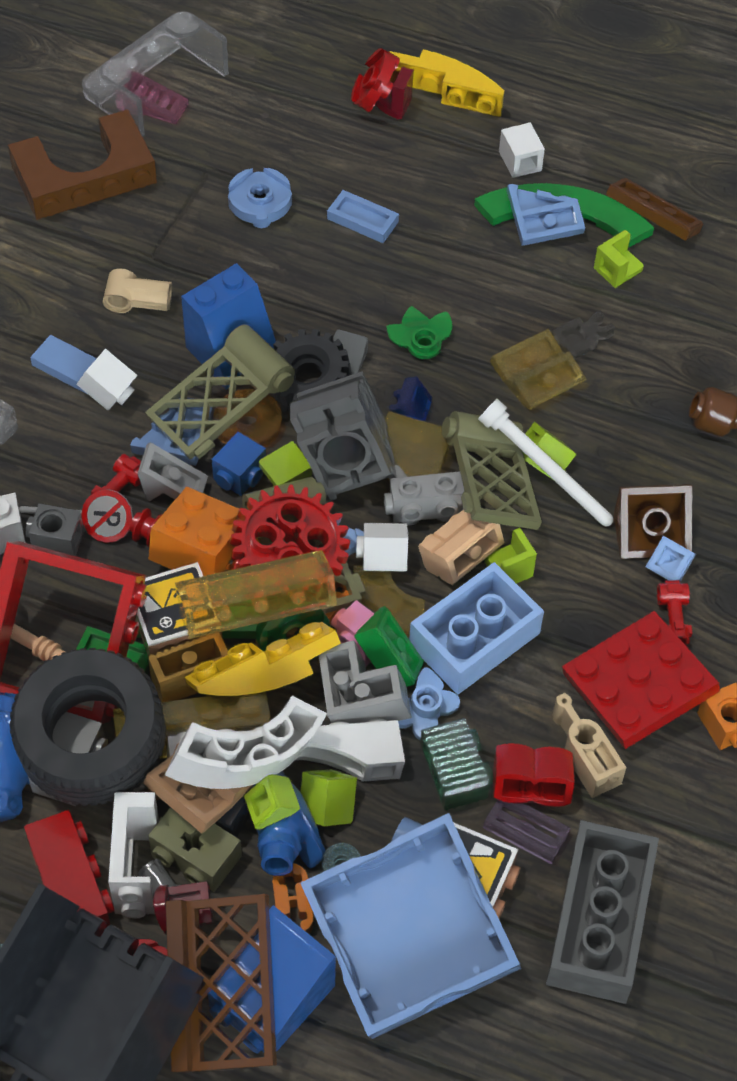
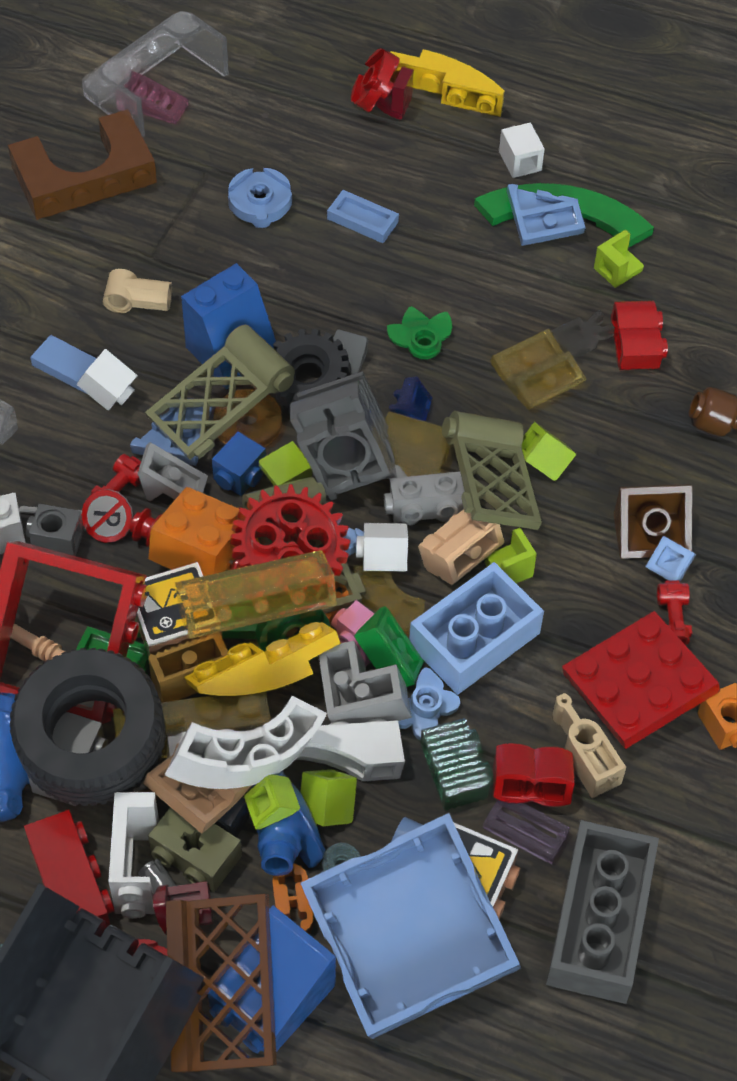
white piece [478,399,613,526] -> none
reddish brown tile [606,178,704,241] -> none
none -> red brick [611,301,668,370]

